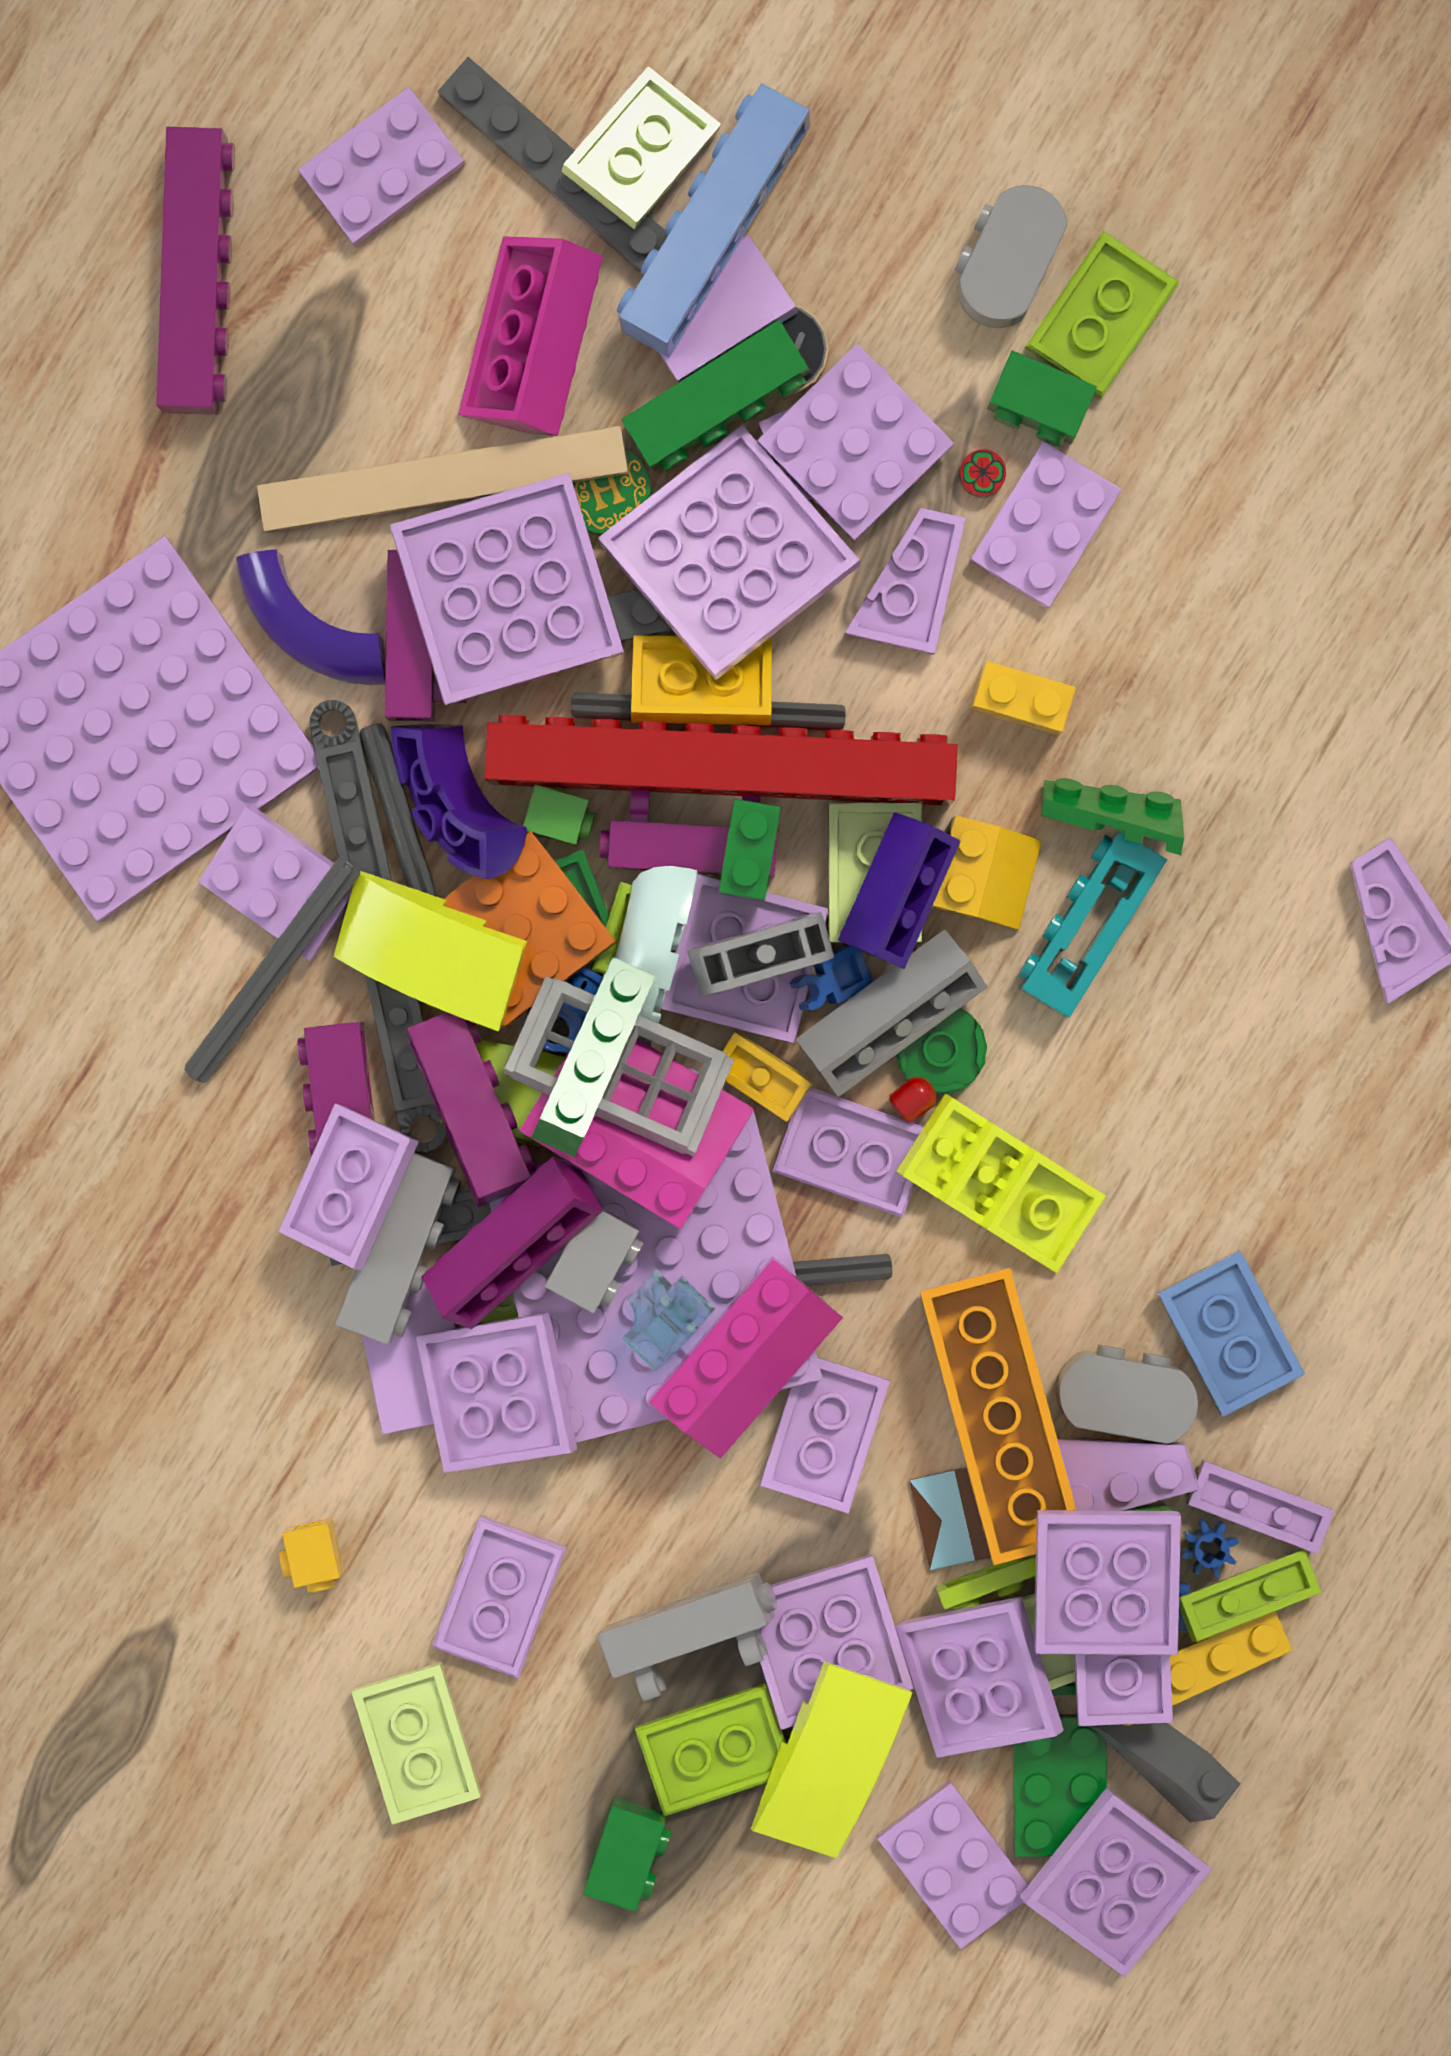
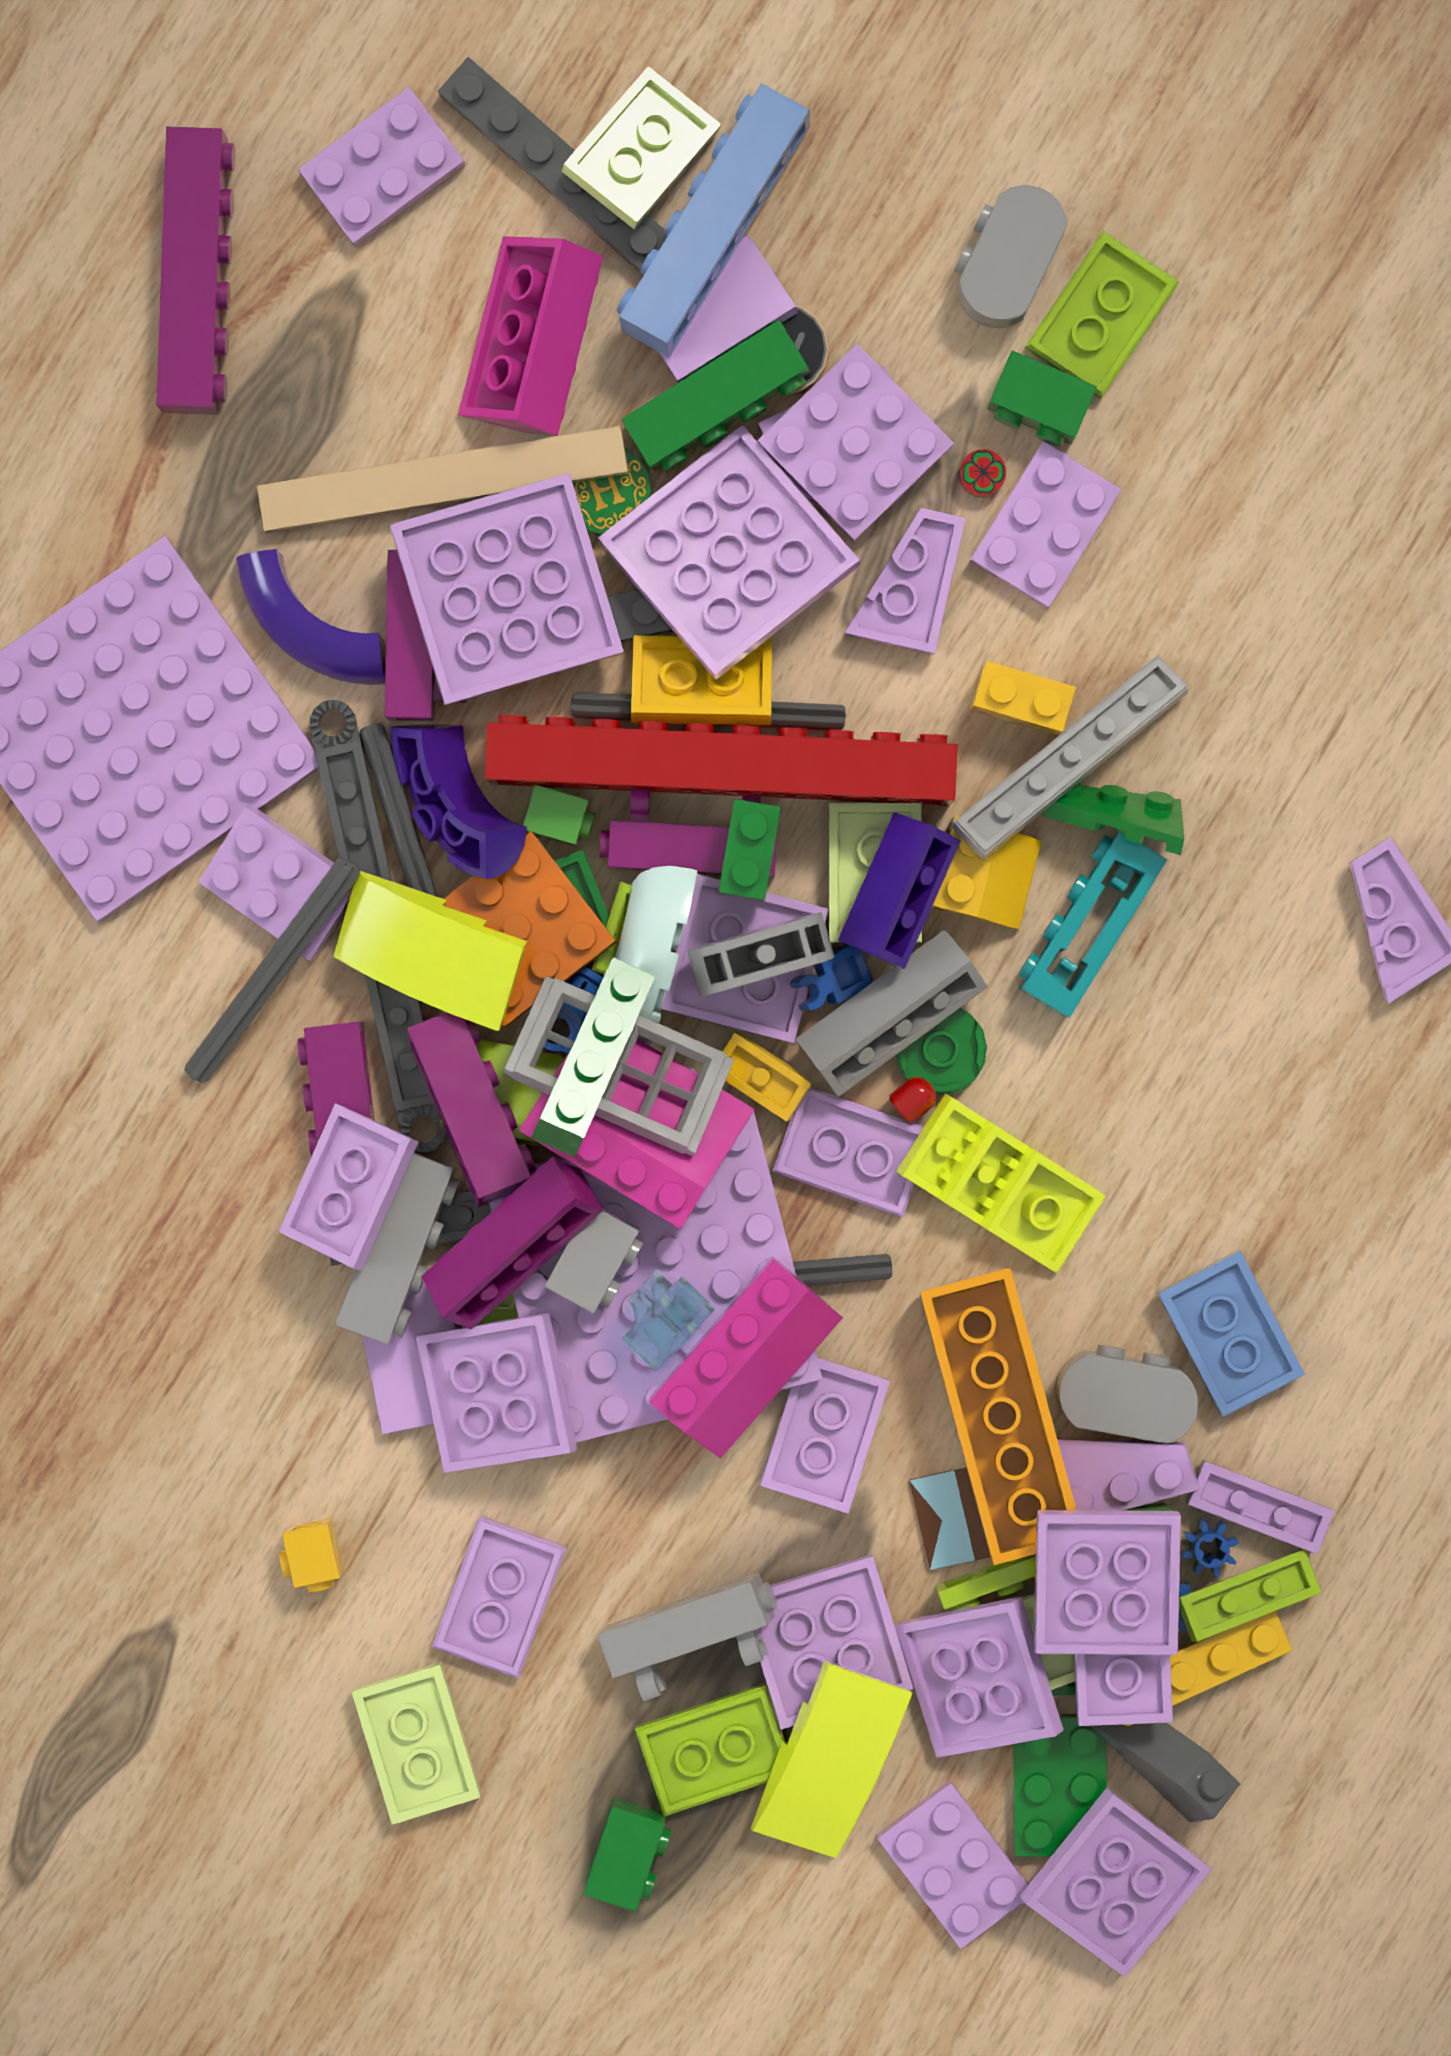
none -> light grey tile [952,655,1189,861]

